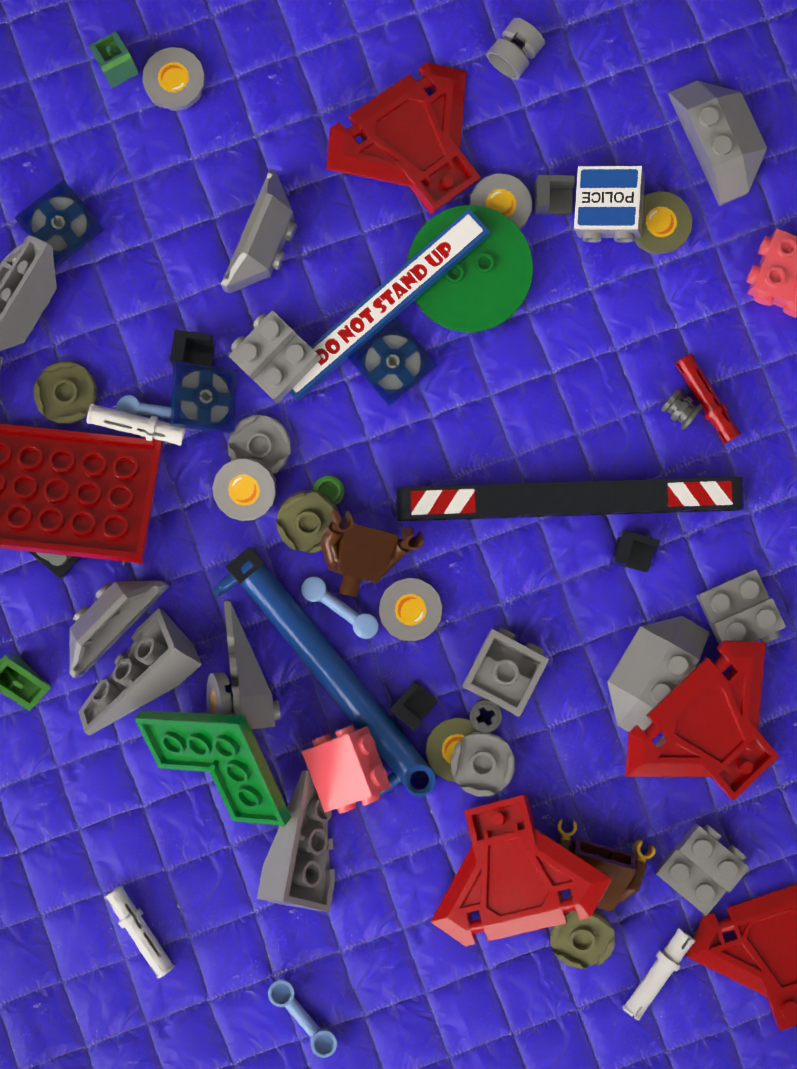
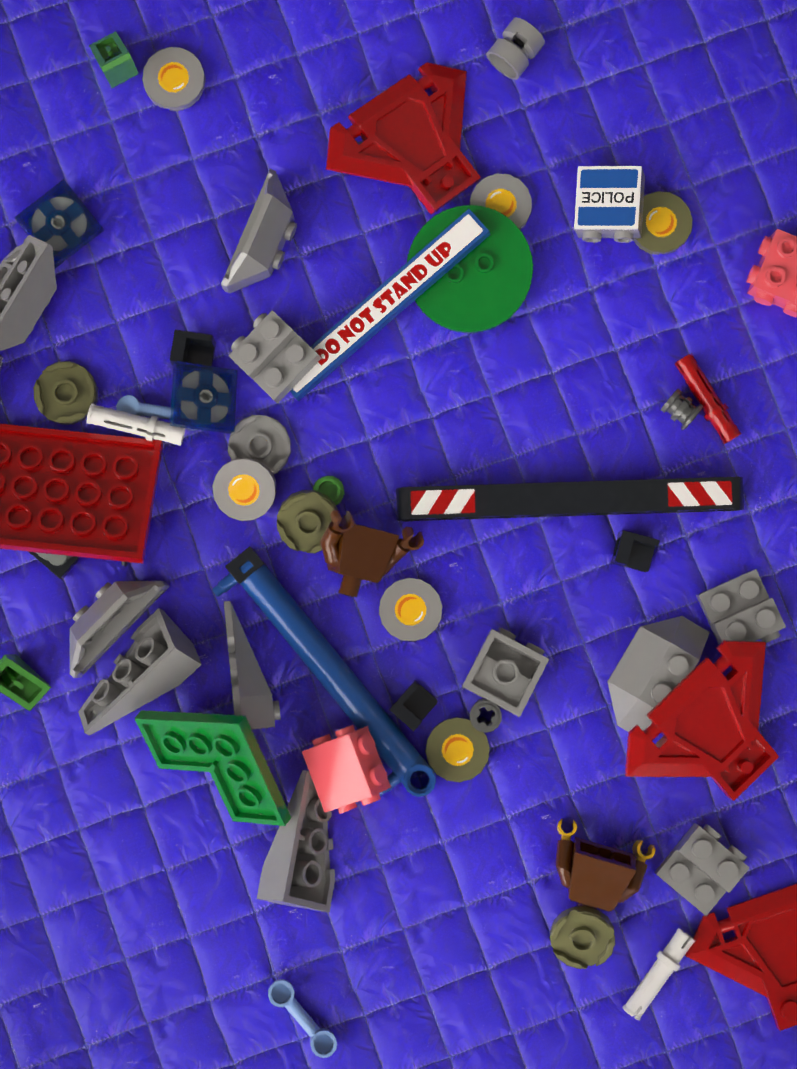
white pin [104,885,175,979] -> none
light grey tile [206,672,234,715] -> none
light blue bar [301,576,379,639] -> none
clear blue piece [348,318,437,407] -> none
red plate [430,794,613,947] -> none
light grey tile [451,732,515,796] -> none
dark grey panel [534,175,575,215] -> none
light grey wedge [668,80,767,206] -> none

